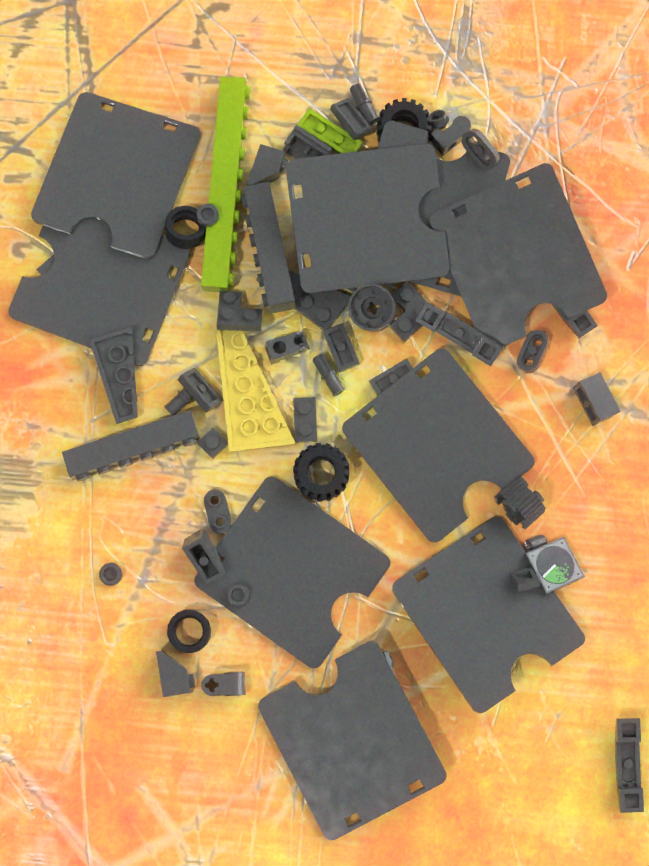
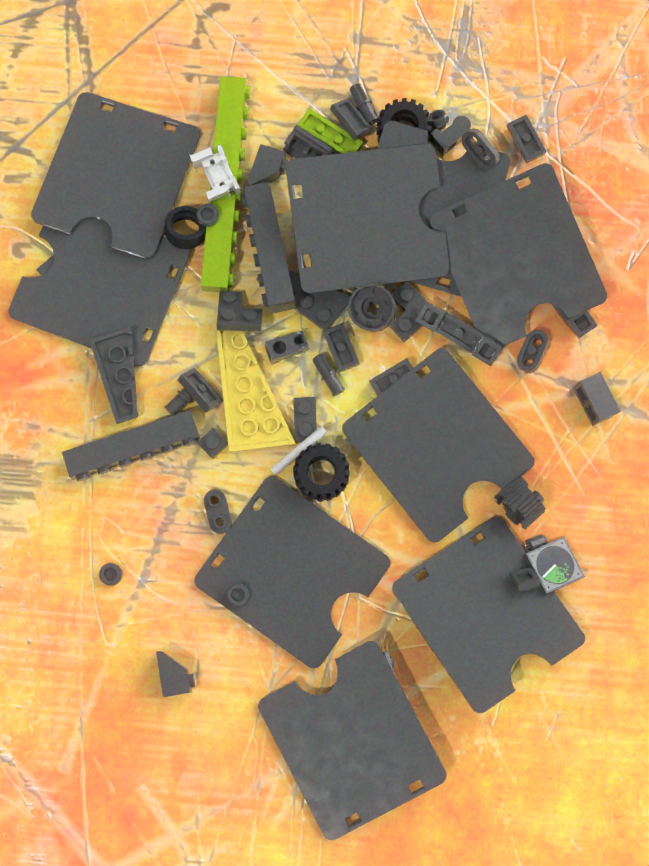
black tyre [167,610,211,653] -> none
dark grey slope [182,528,226,585] -> none
dark grey piece [201,672,246,696] -> none
dark grey slope [615,718,644,813] -> none
none -> white piece [190,145,240,204]
none -> white bar [270,426,327,475]
none -> dark grey plate [506,114,546,163]

